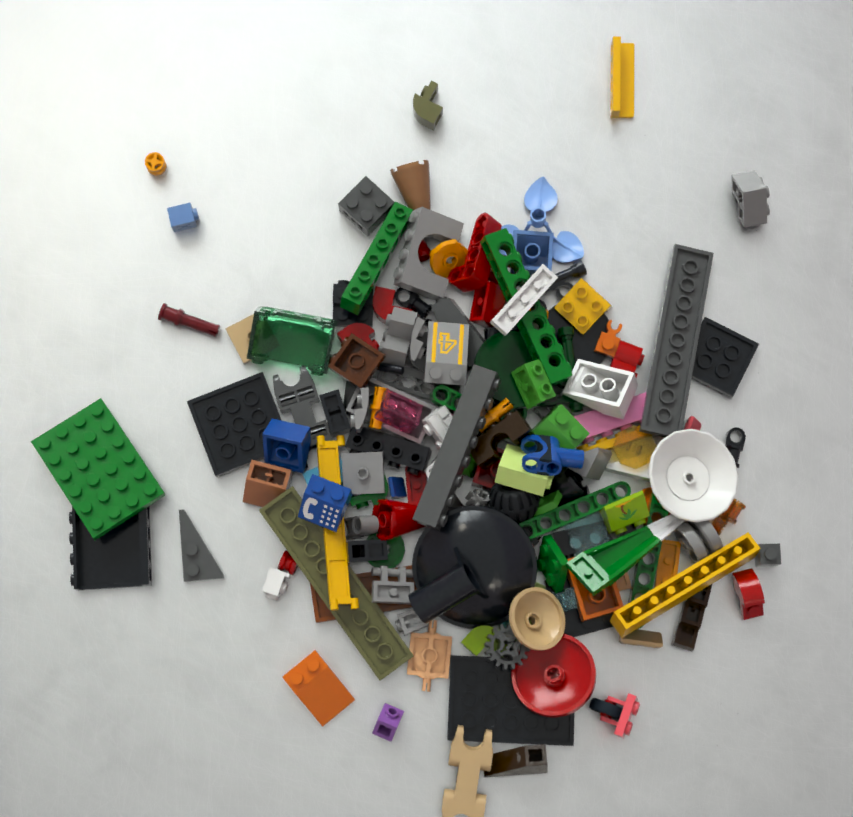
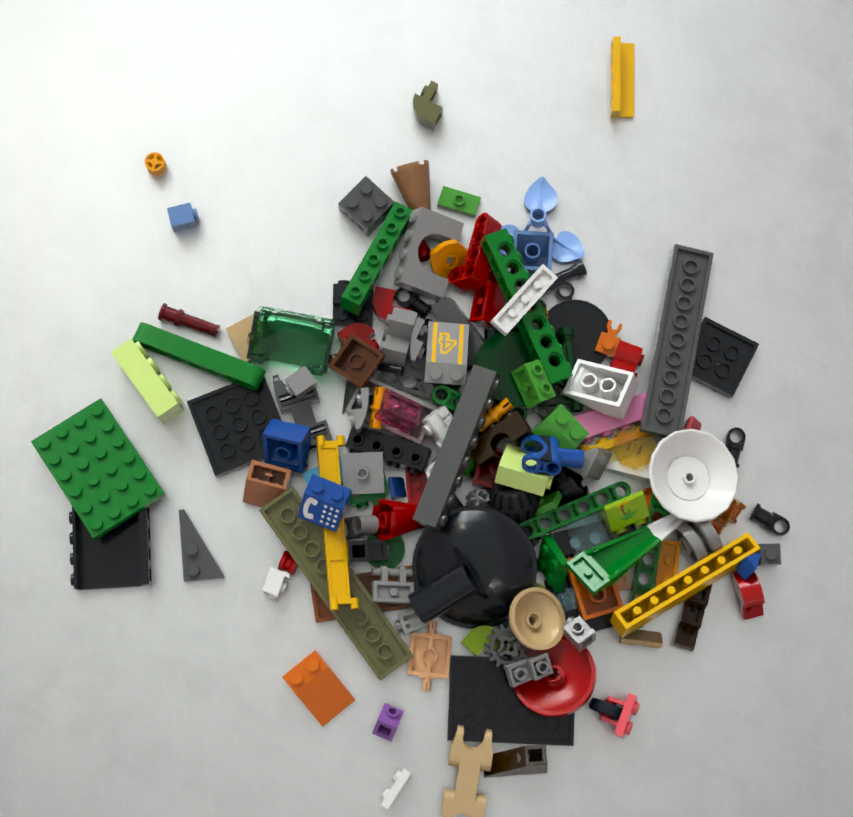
black brick [319,389,351,438] -> none
yellow bracket [555,278,612,334] -> none
light grey brick [731,170,770,228] -> none
none -> yellowish green brick [111,338,184,424]
none -> green beam [132,322,266,391]
none -> light grey brick [285,366,318,399]
none -> white plate [380,768,411,810]
none -> bright green plate [437,186,481,217]
none -> light grey slope [504,653,553,688]
none -> light grey brick [563,615,596,653]
none -> blue slope [735,552,761,580]
none -> black connector [749,503,790,536]

